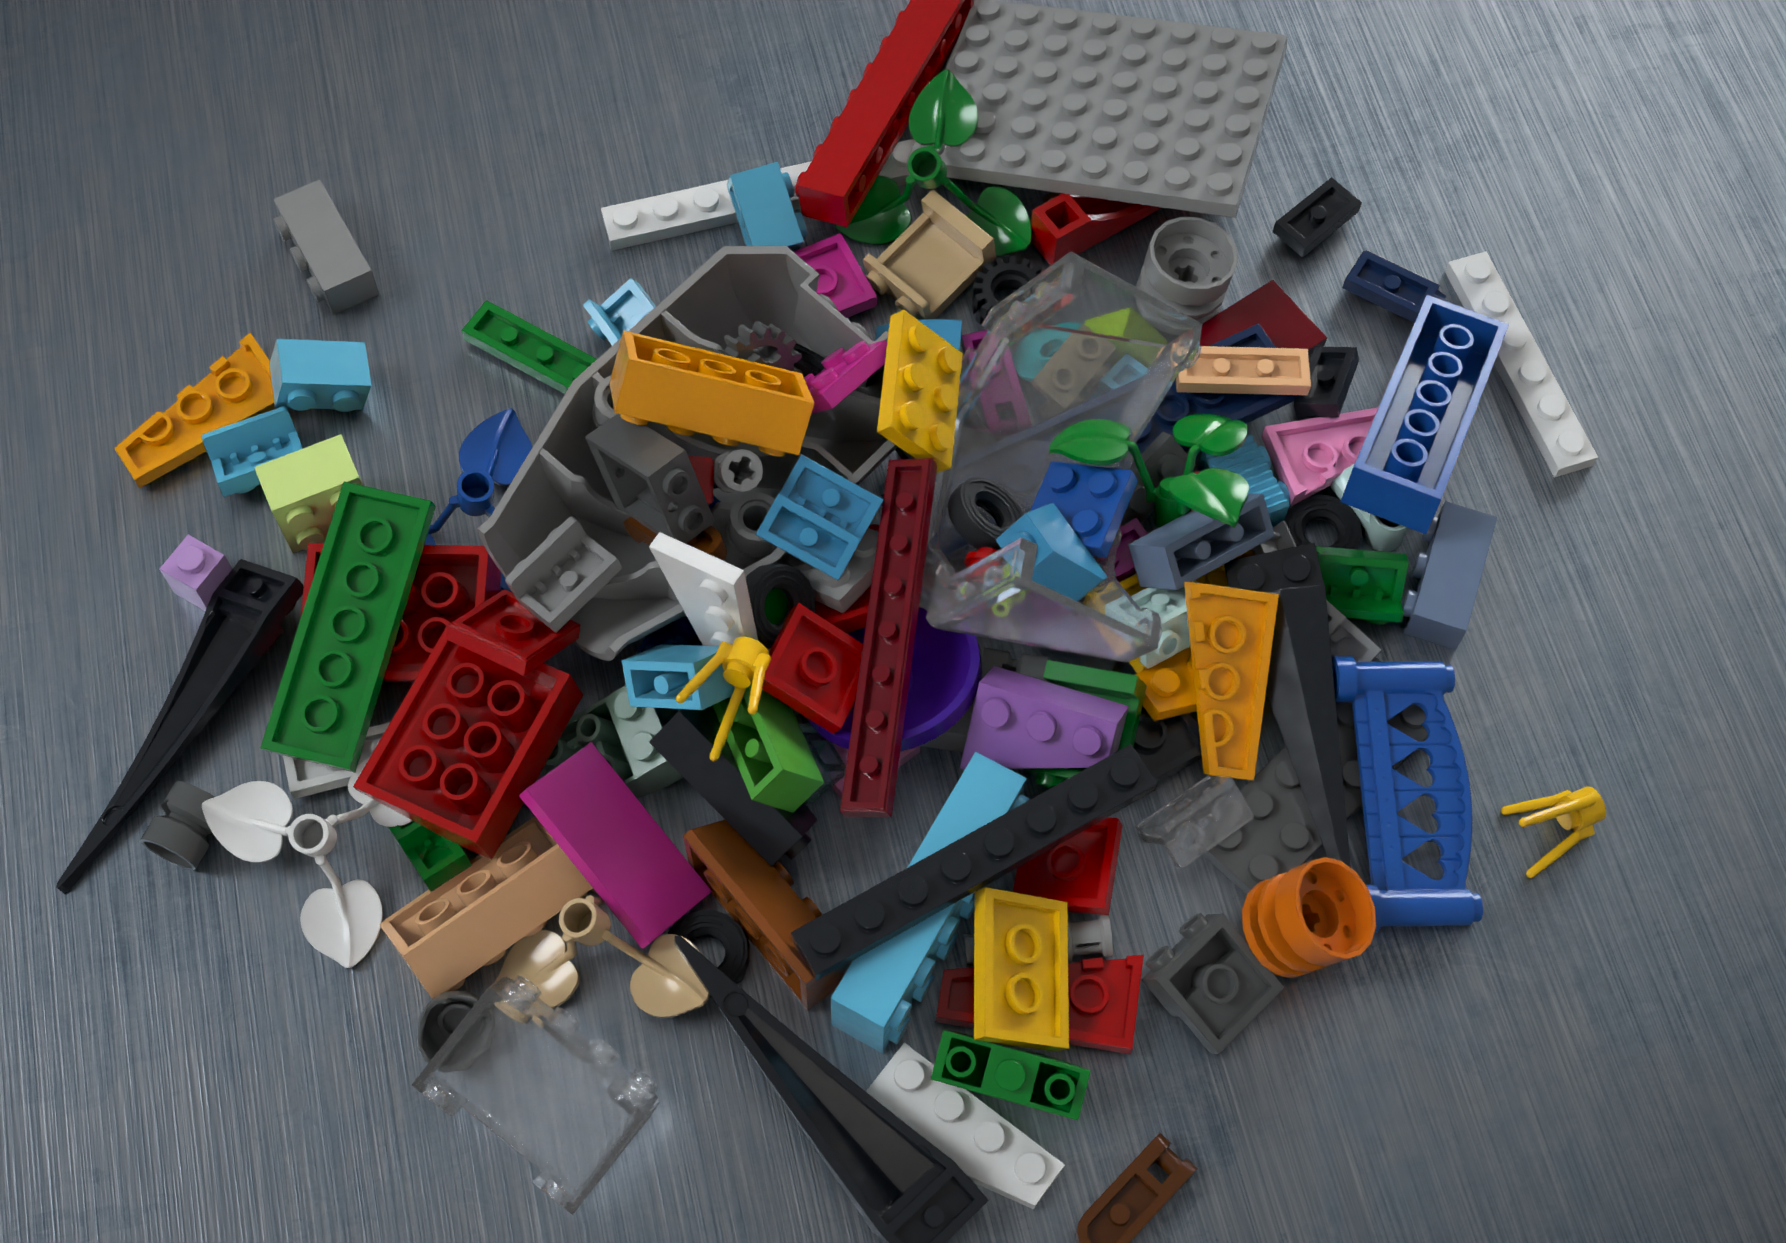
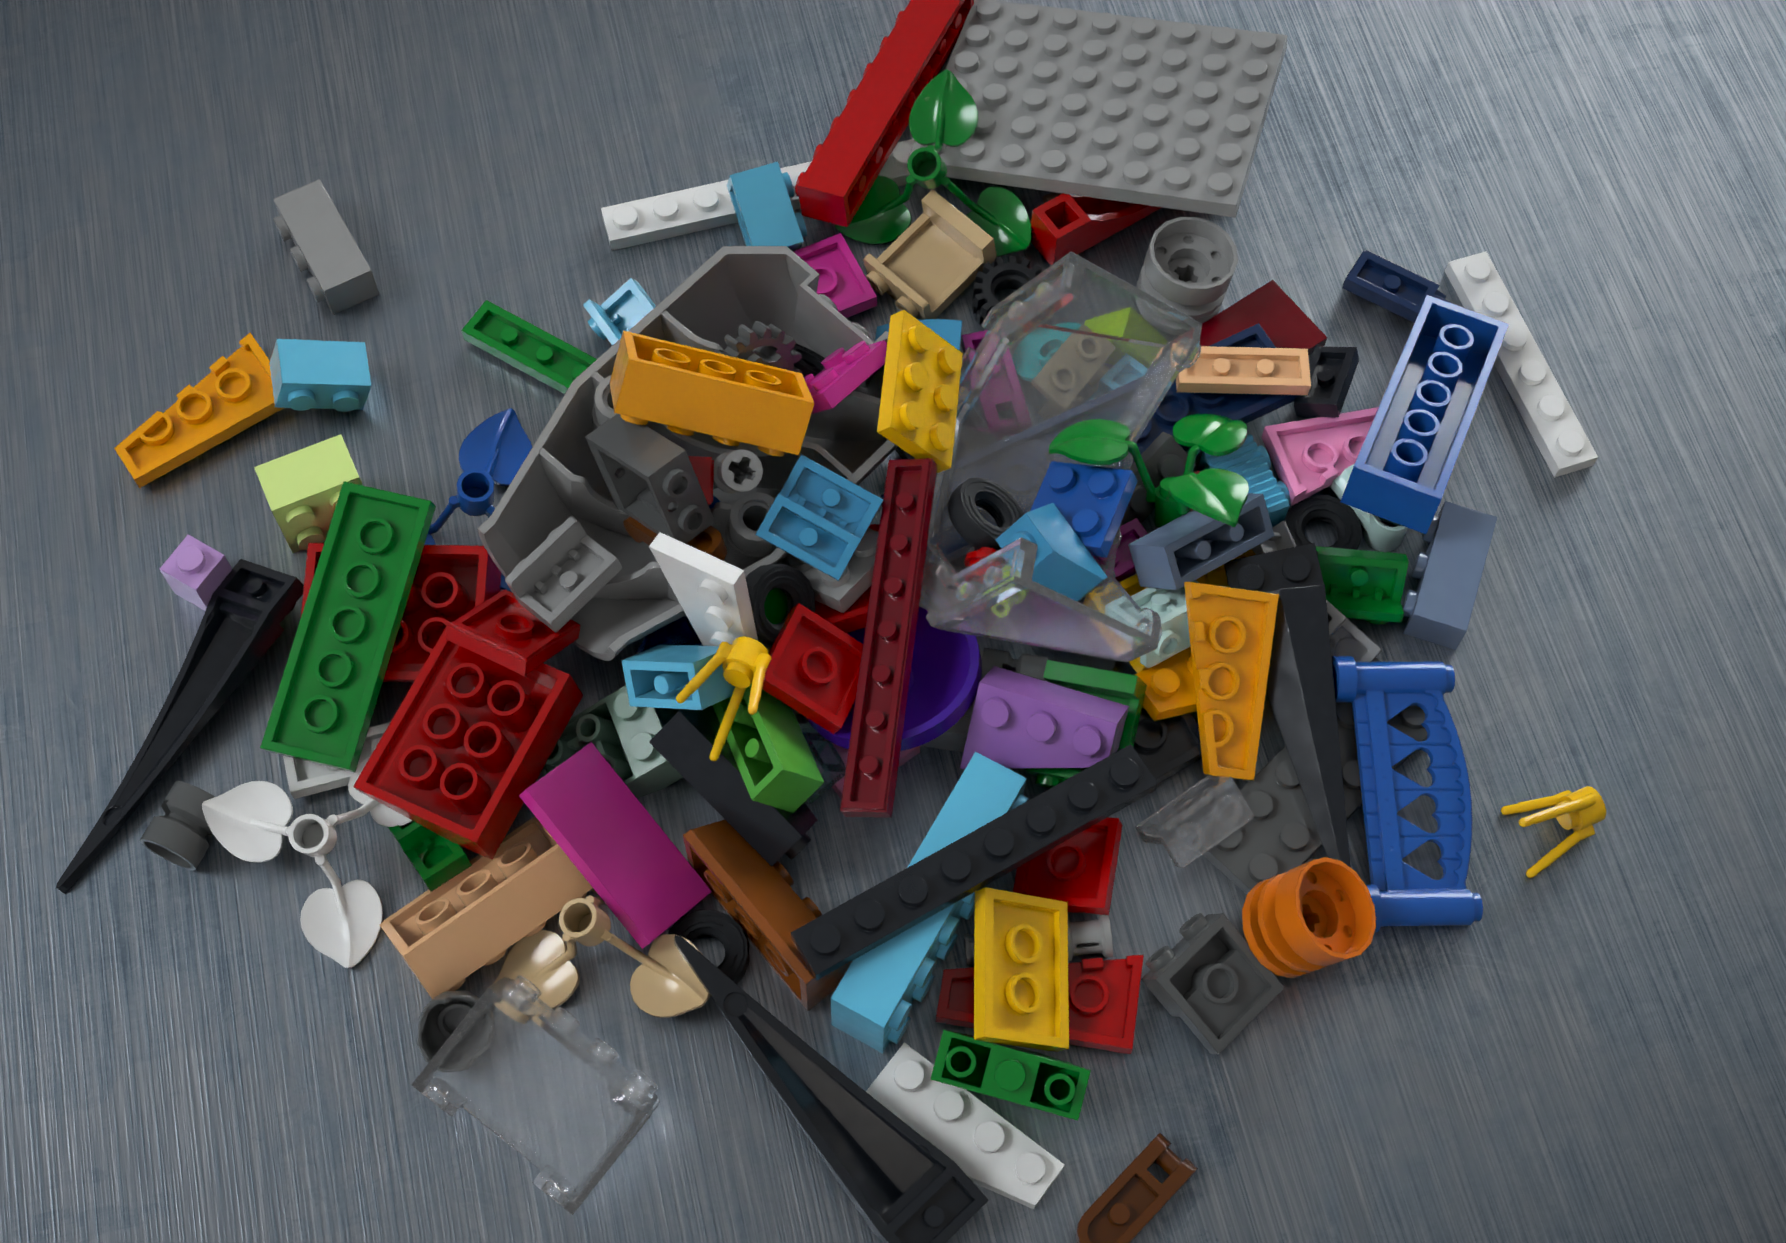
medium azure bracket [202,406,303,497] -> none
black plate [1273,177,1362,257] -> none

